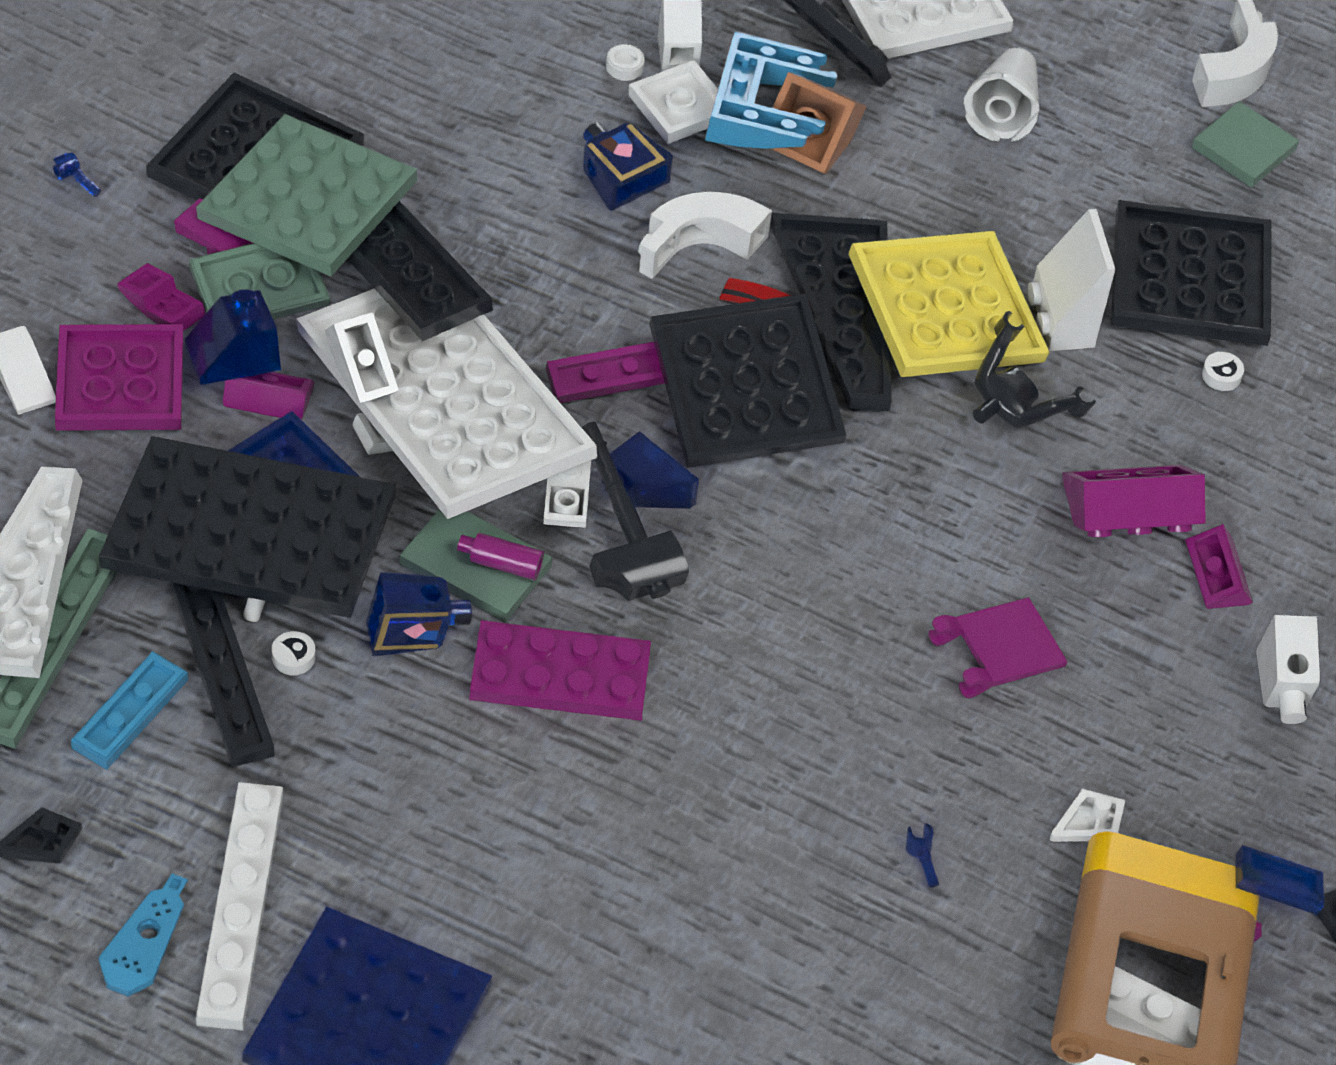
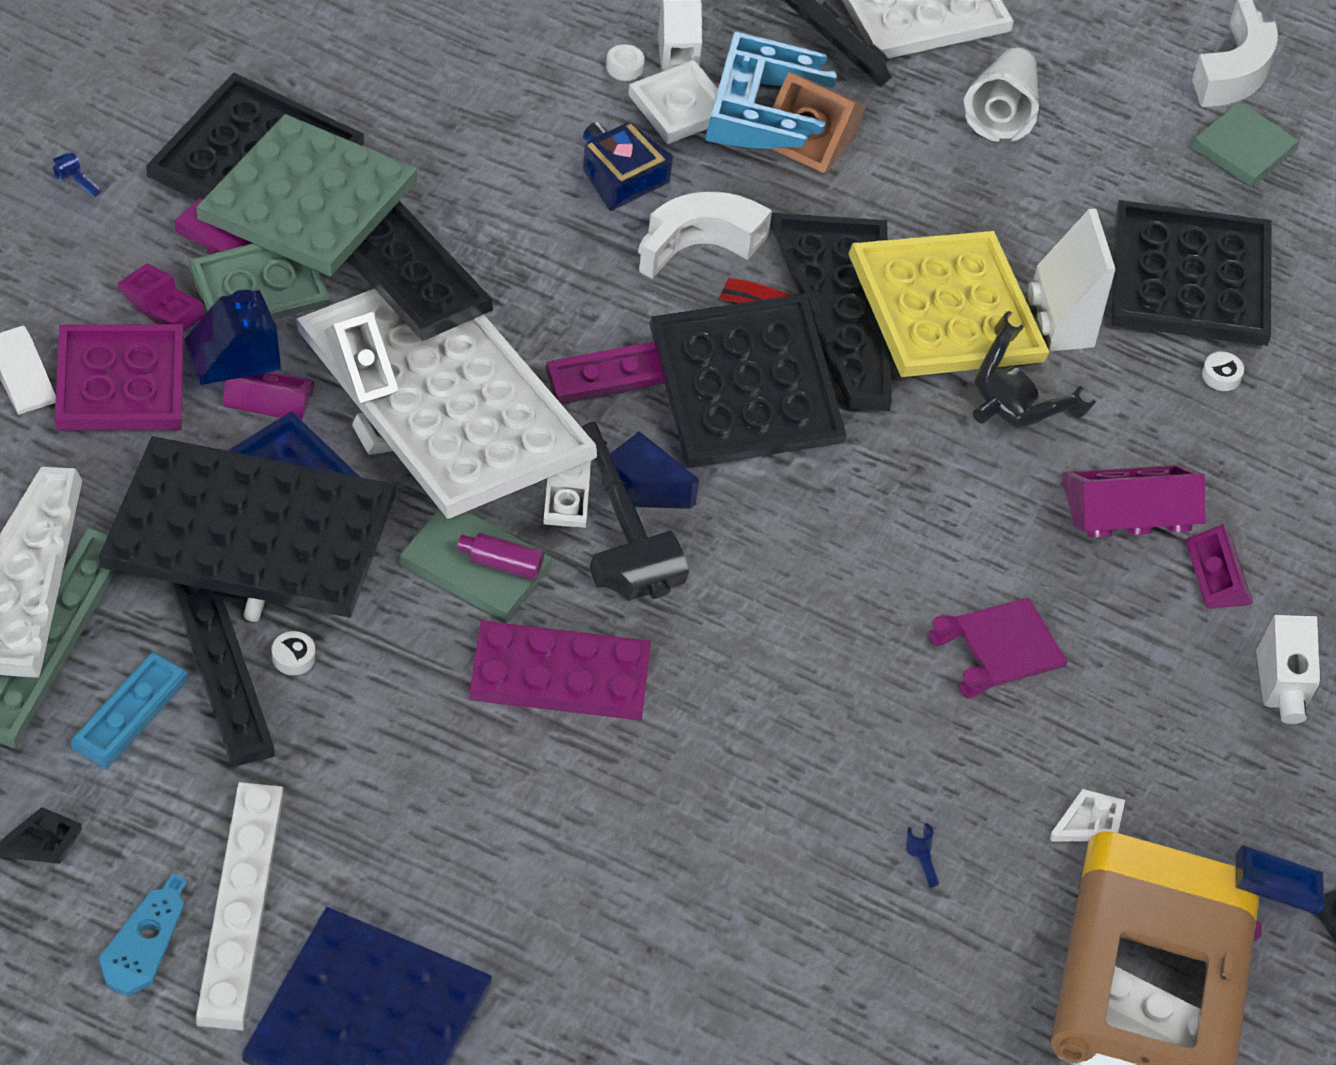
clear blue torso [366,572,472,656] -> none

